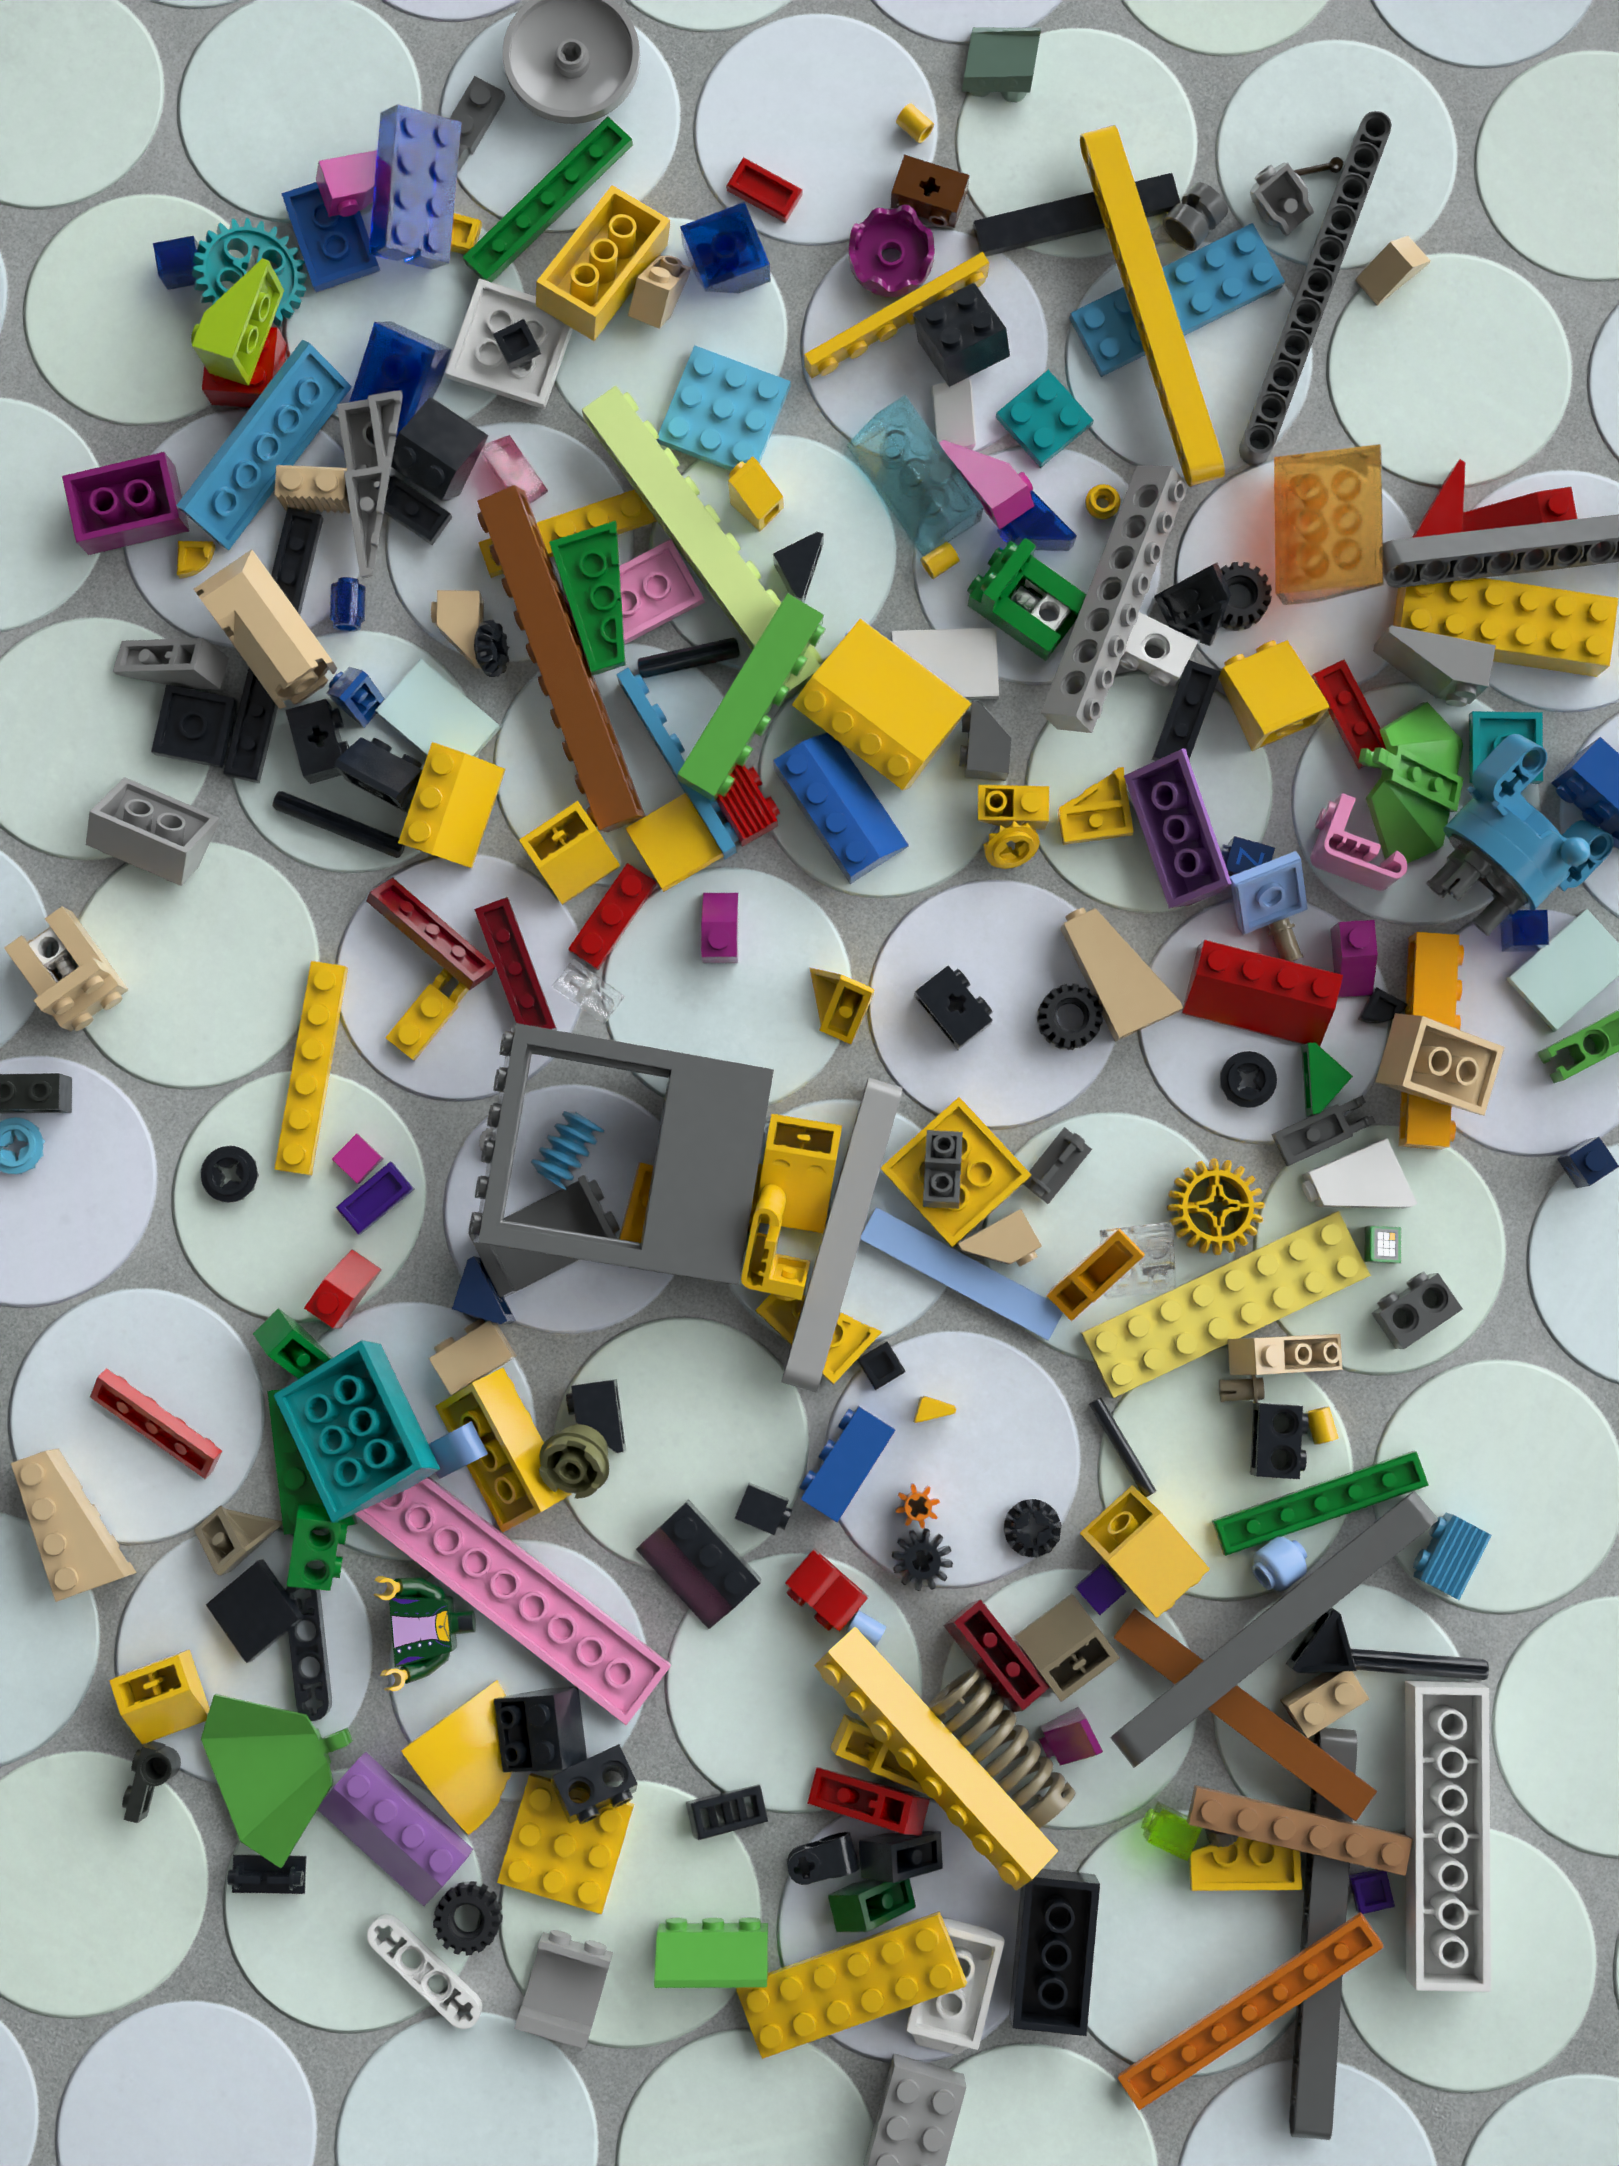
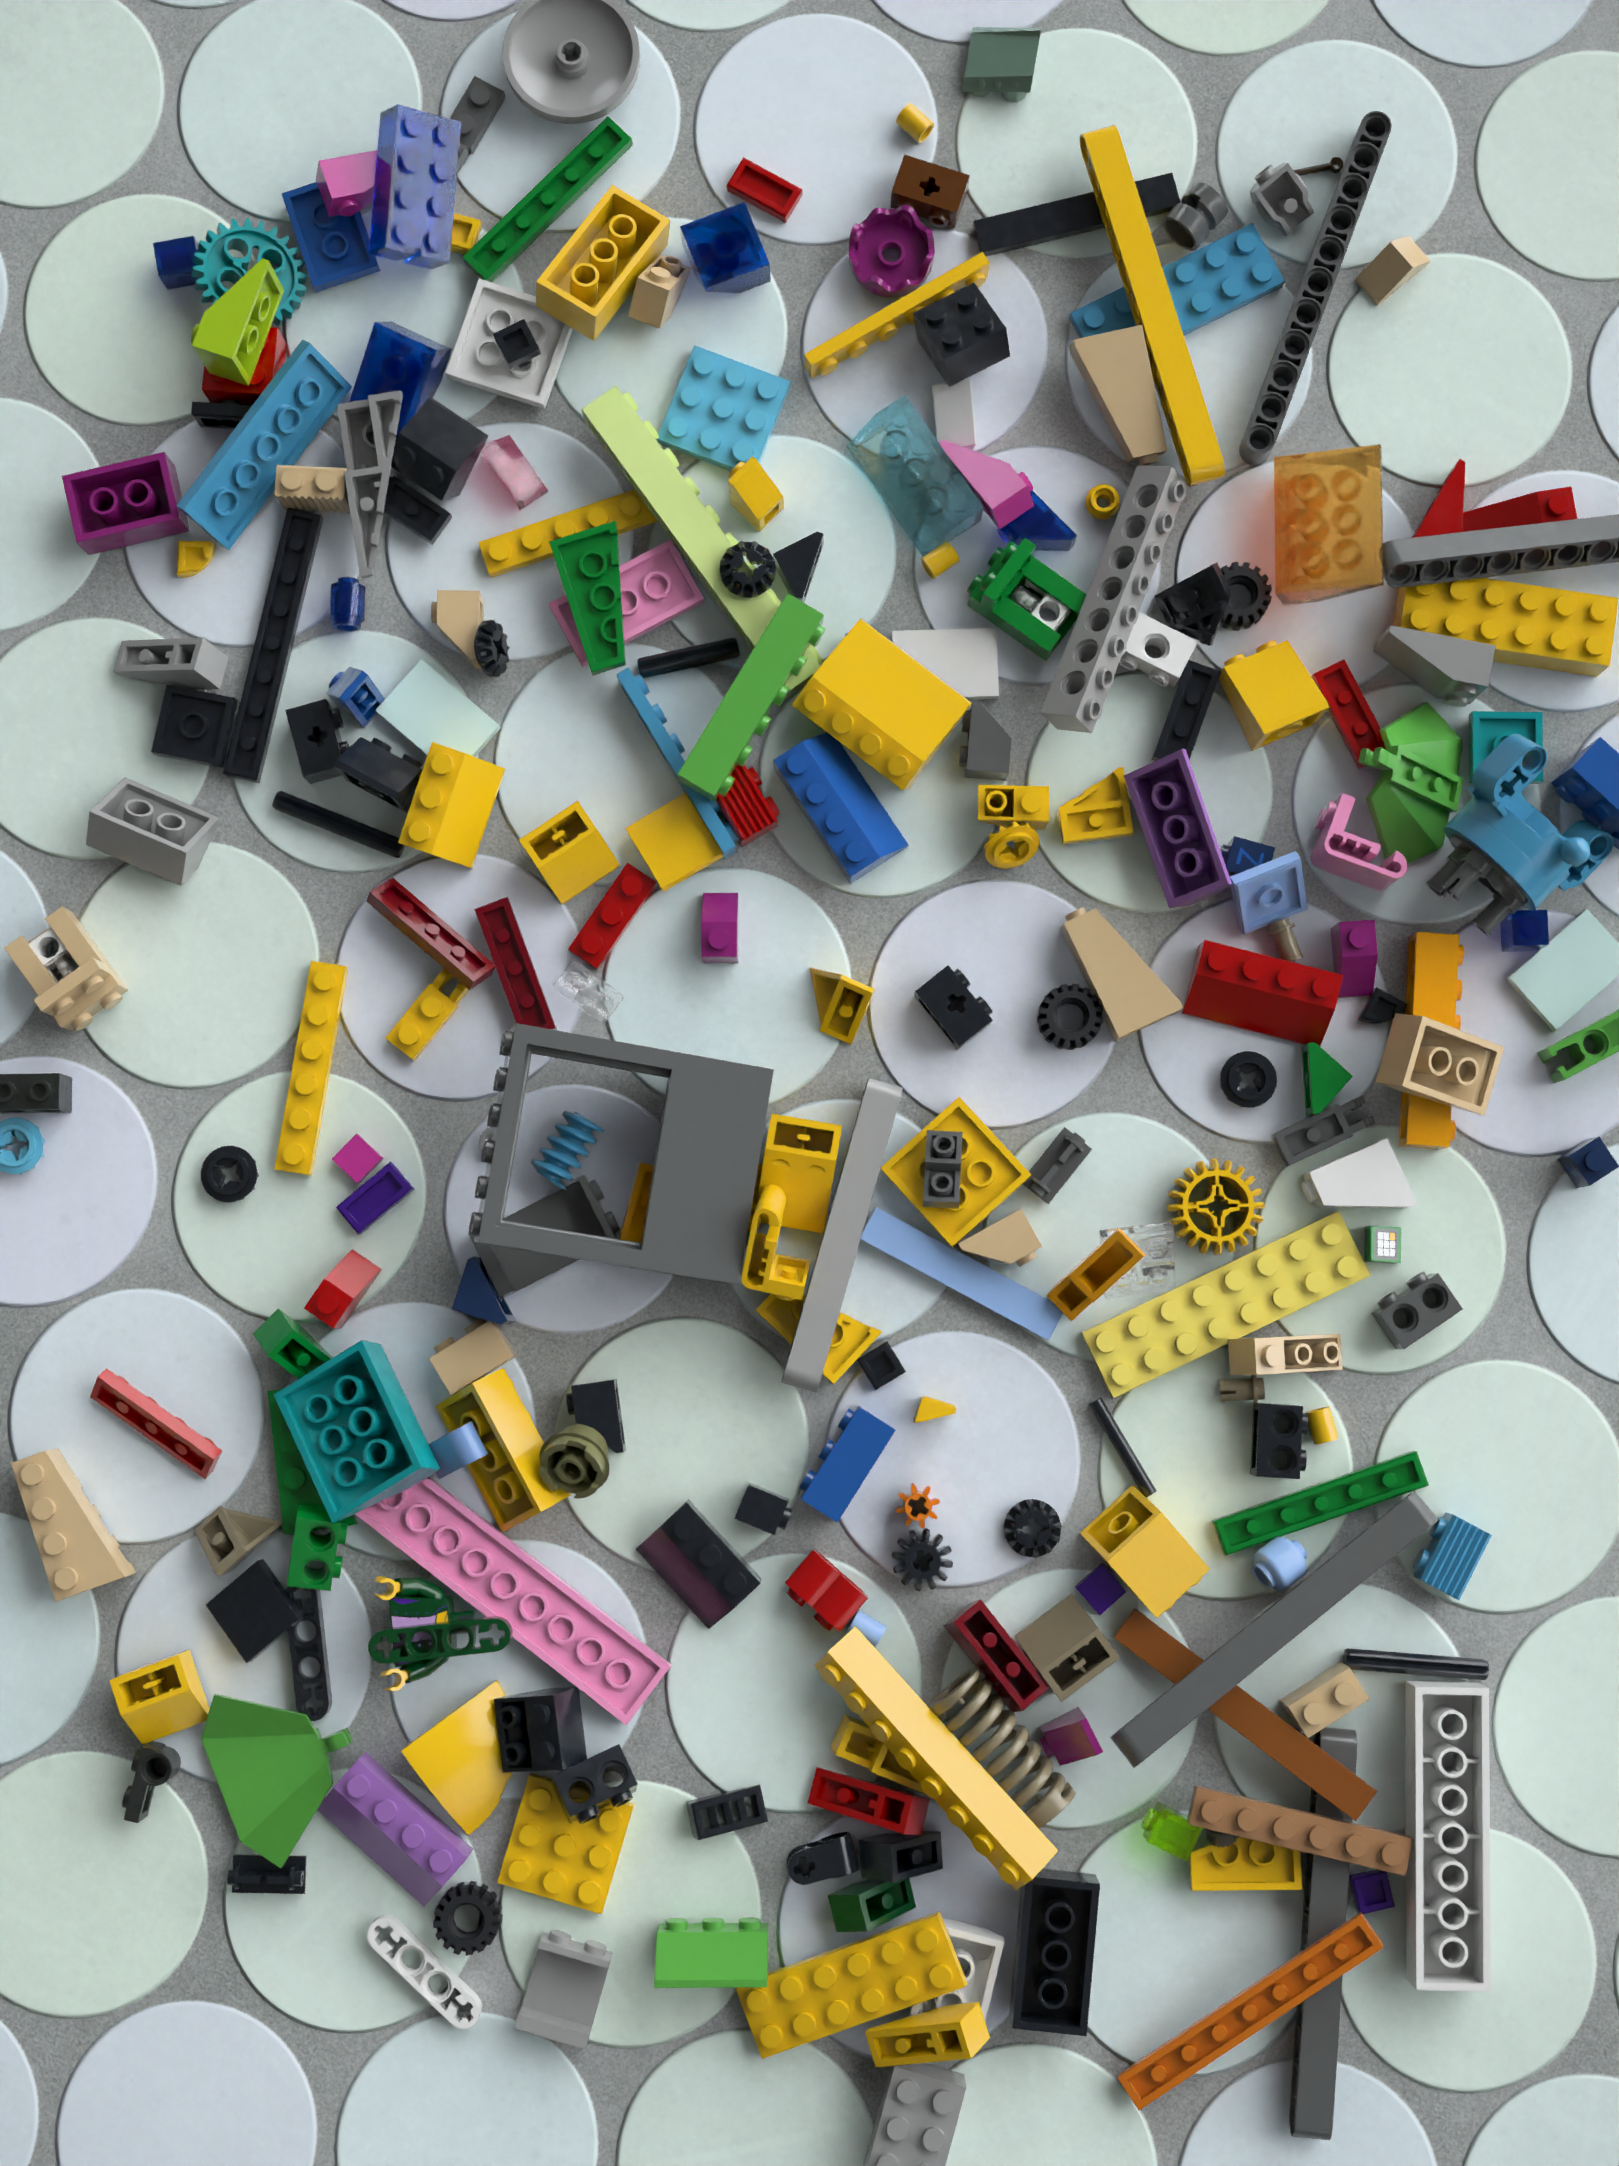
tan brick [194,549,337,709] -> none
dark orange brick [477,485,645,832] -> none
teal plate [995,369,1094,468] -> none
black slope [1286,1608,1357,1673] -> none
none -> black plate [191,400,252,429]
none -> dark green beam [368,1616,513,1664]
none -> black gear [720,541,776,598]
none -> yellow slope [865,2002,990,2067]
none -> tan slope [1069,325,1167,466]

